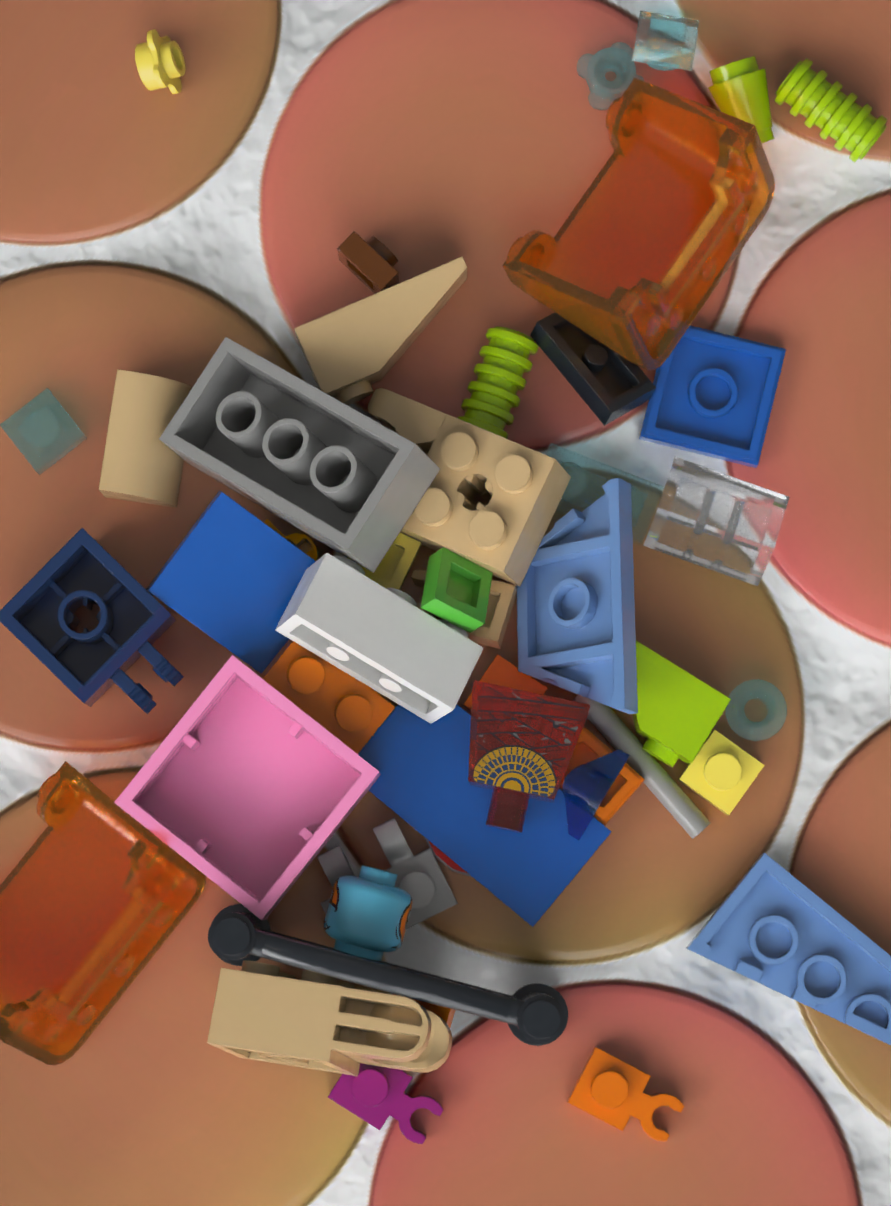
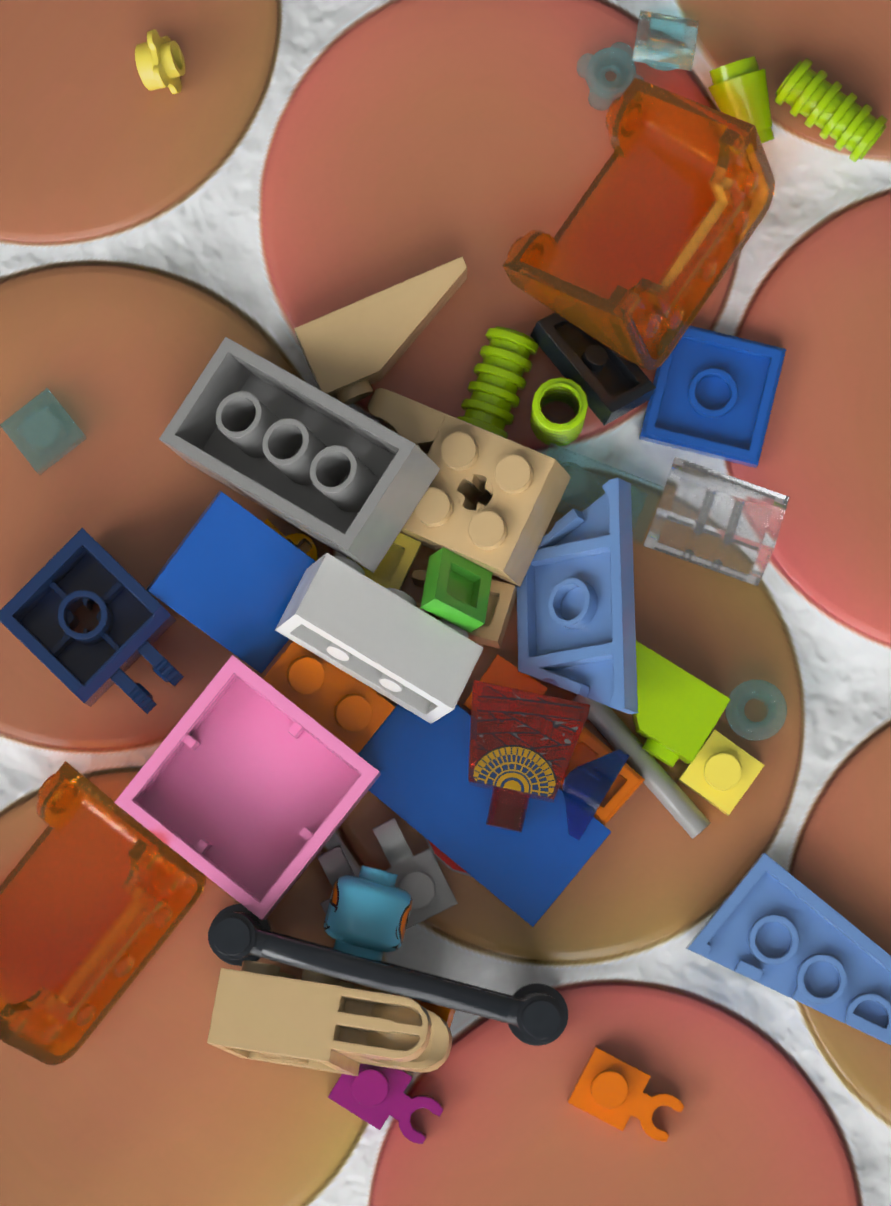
tan brick [99,369,192,507] -> none
reddish brown plate [337,231,399,294] -> none
none -> lime piece [530,377,588,447]

